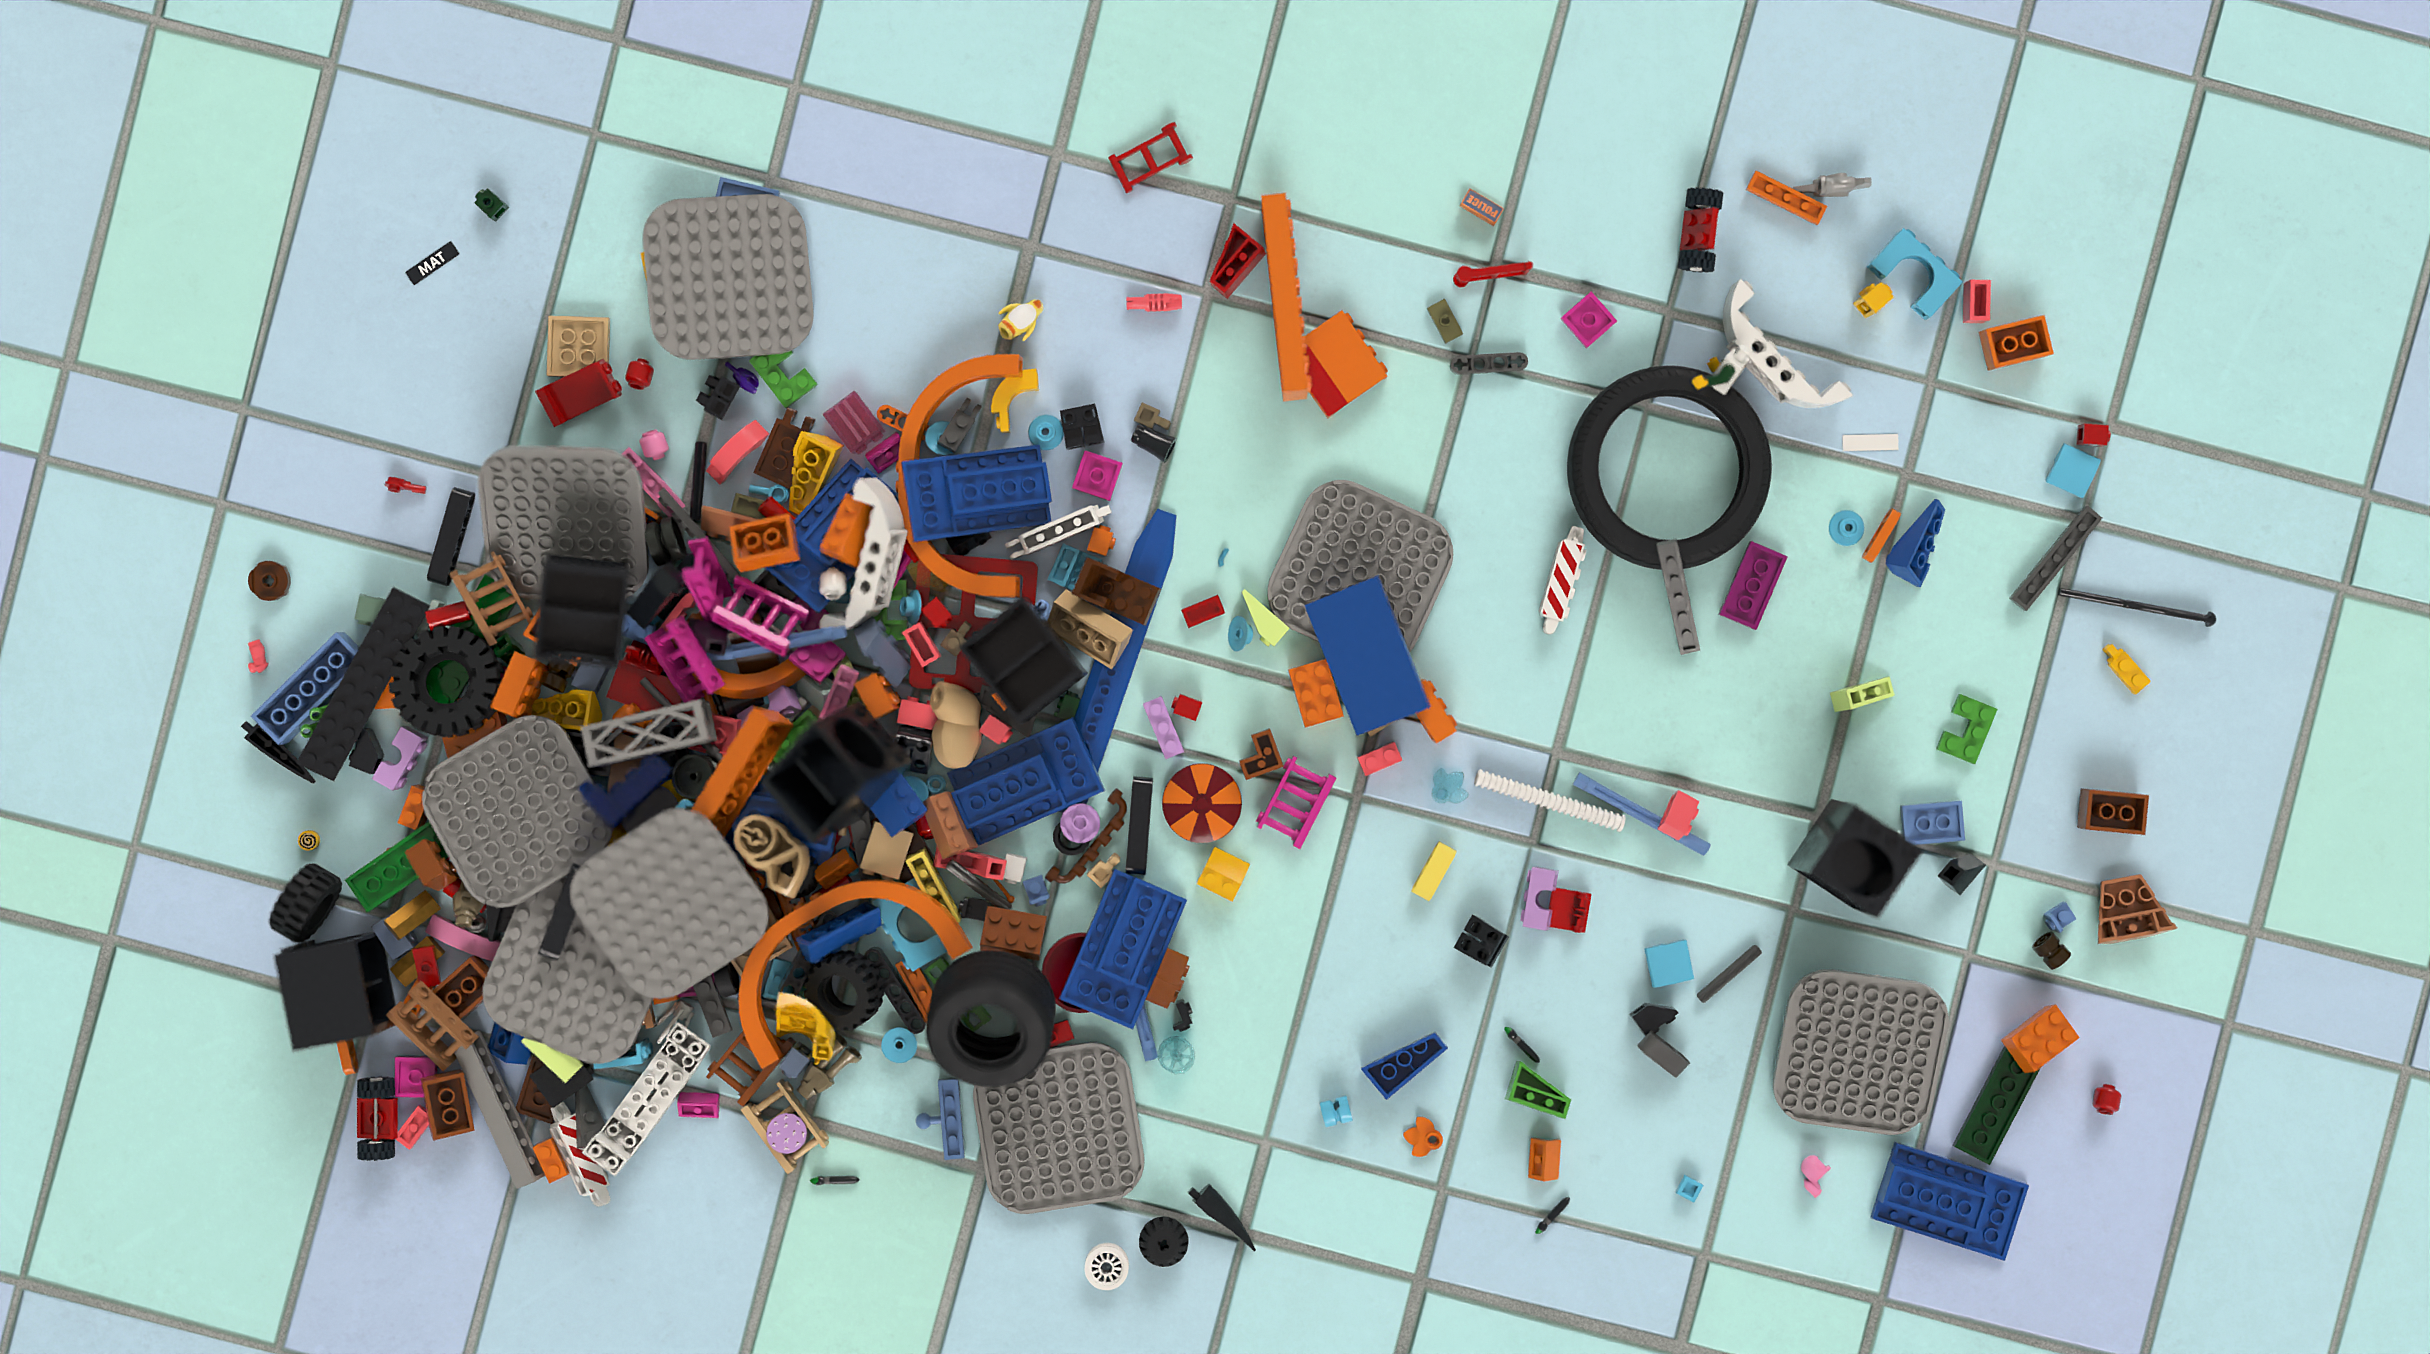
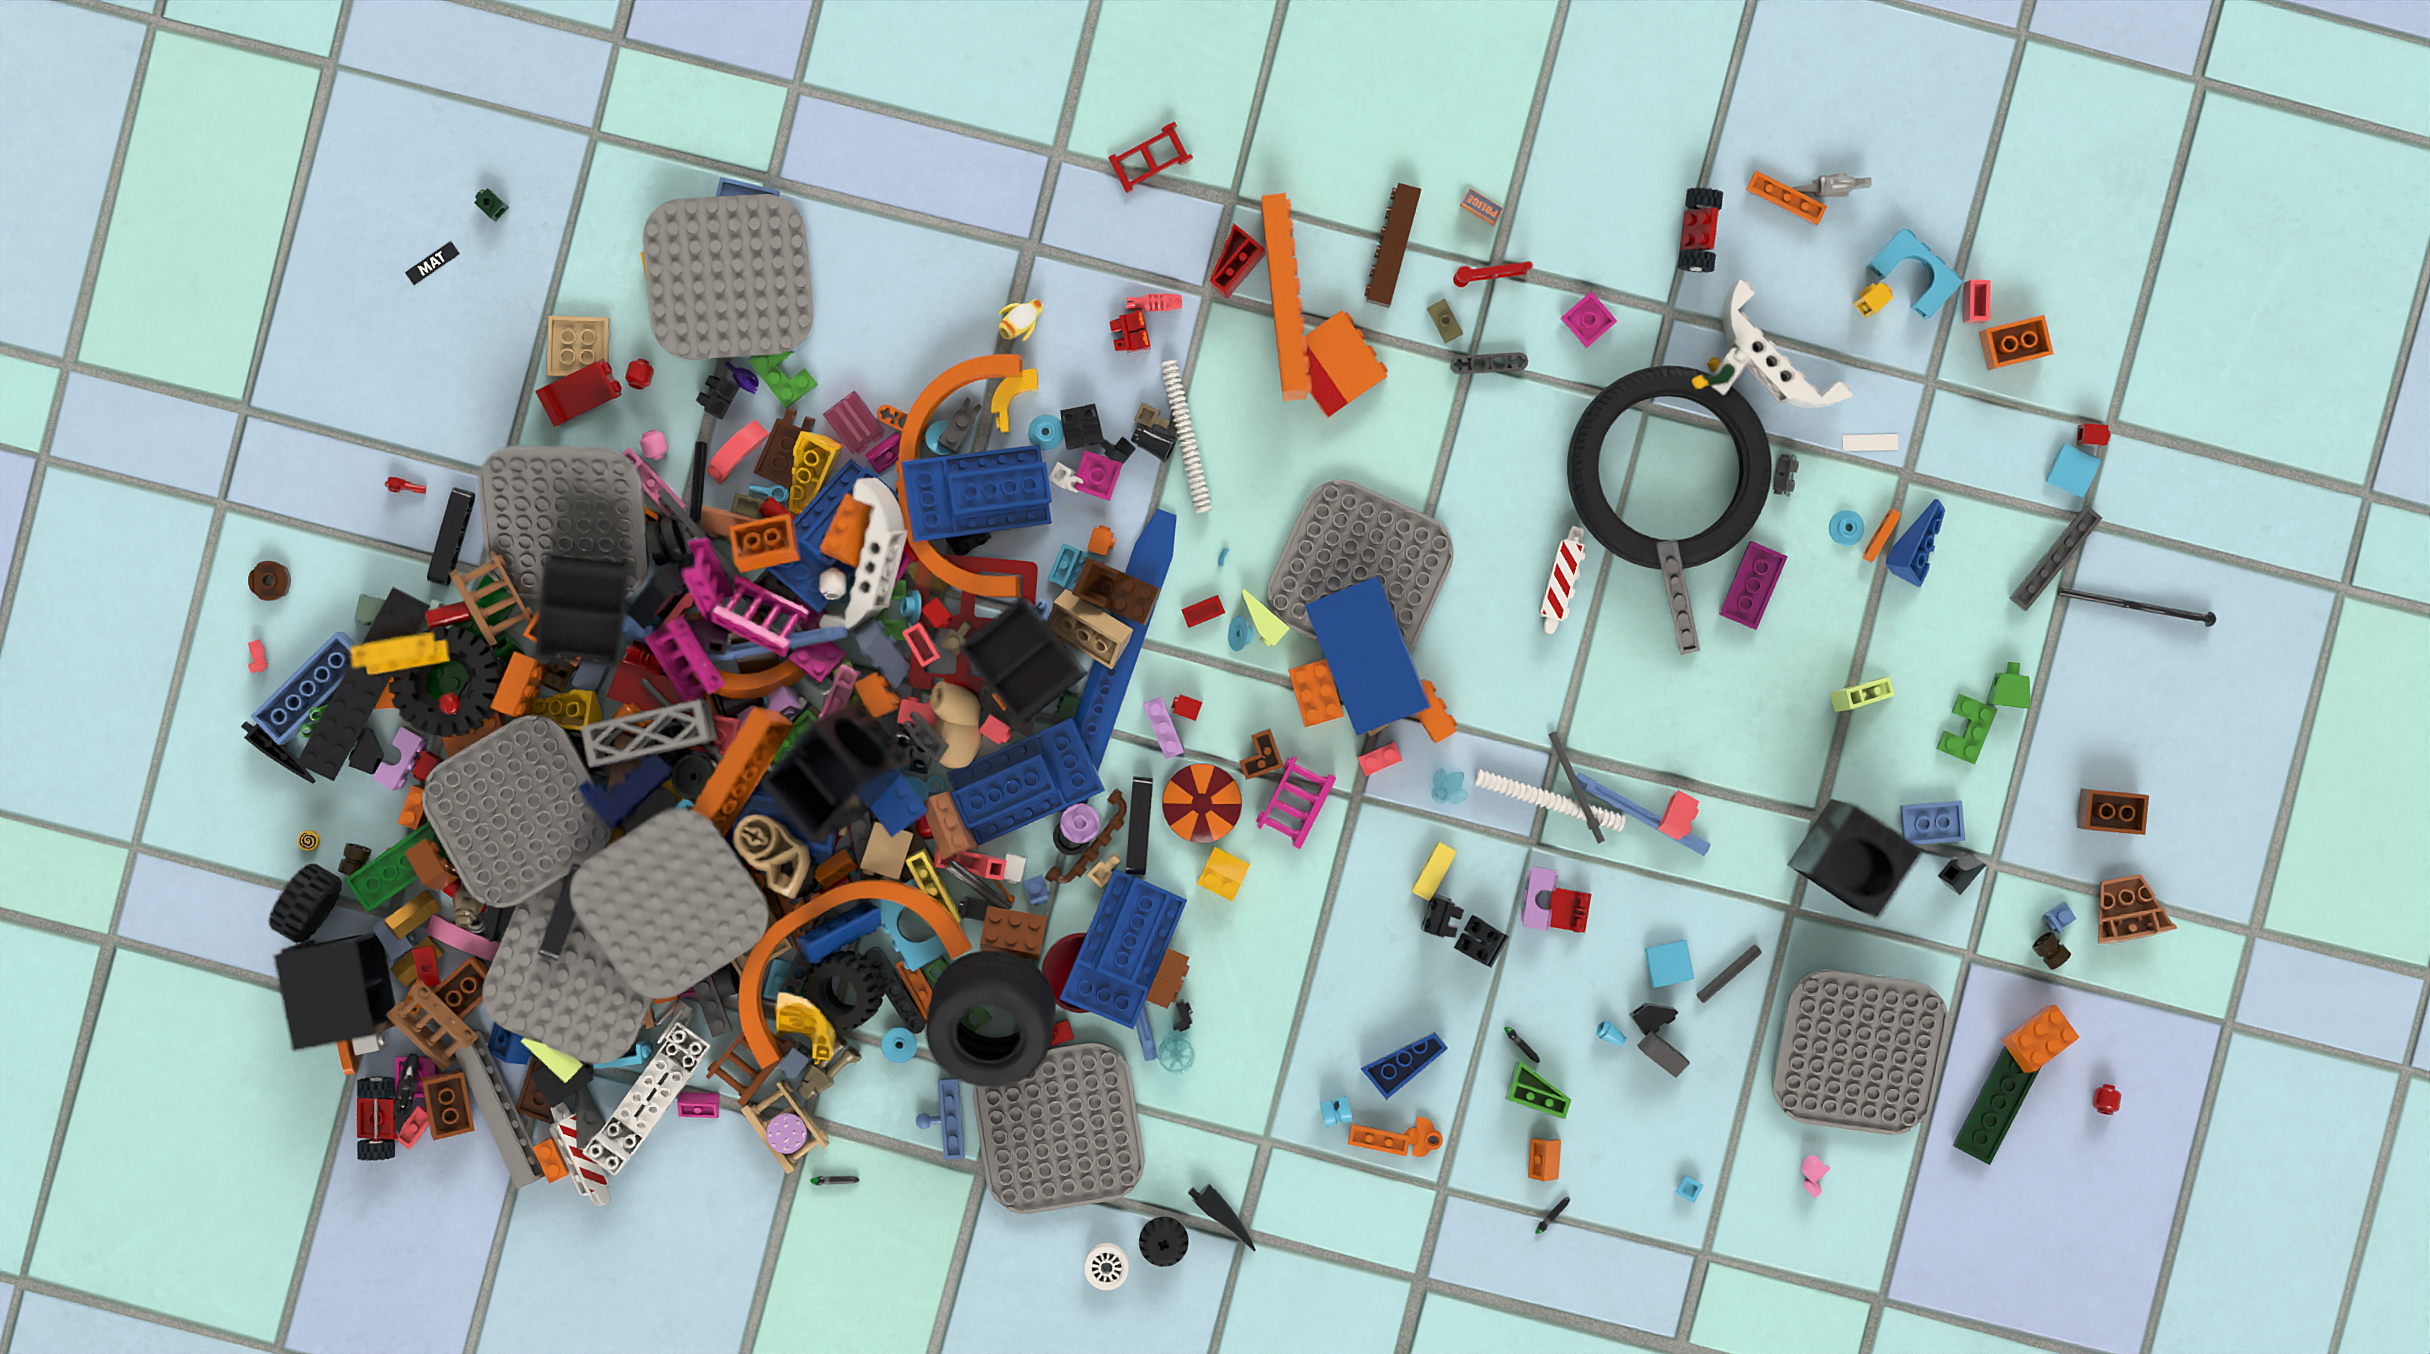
white hinge [1005,505,1112,560] -> none
blue piece [1870,1142,2029,1261] -> none
yellow hinge [2102,644,2151,694] -> none
none -> dark brown wheel [338,843,372,876]
none -> yellow fence [351,633,450,675]
none -> white brick [352,1032,386,1055]
none -> black animal [392,1053,421,1134]
none -> red brick [412,749,444,782]
none -> red plate [439,693,460,714]
none -> dark grey hinge [903,711,949,761]
none -> white plate [1049,462,1083,493]
none -> black bracket [1100,437,1136,464]
none -> red hips [1109,310,1151,353]
none -> white piece [1160,360,1212,514]
none -> orange plate [1348,1123,1410,1157]
none -> reddish brown brick [1364,183,1422,308]
none -> black hips [1421,893,1464,938]
none -> dark grey bar [1548,731,1605,844]
none -> medium azure cone [1596,1020,1627,1047]
none -> dark grey hinge [1773,454,1799,497]
none -> bright green torso [1986,662,2030,709]

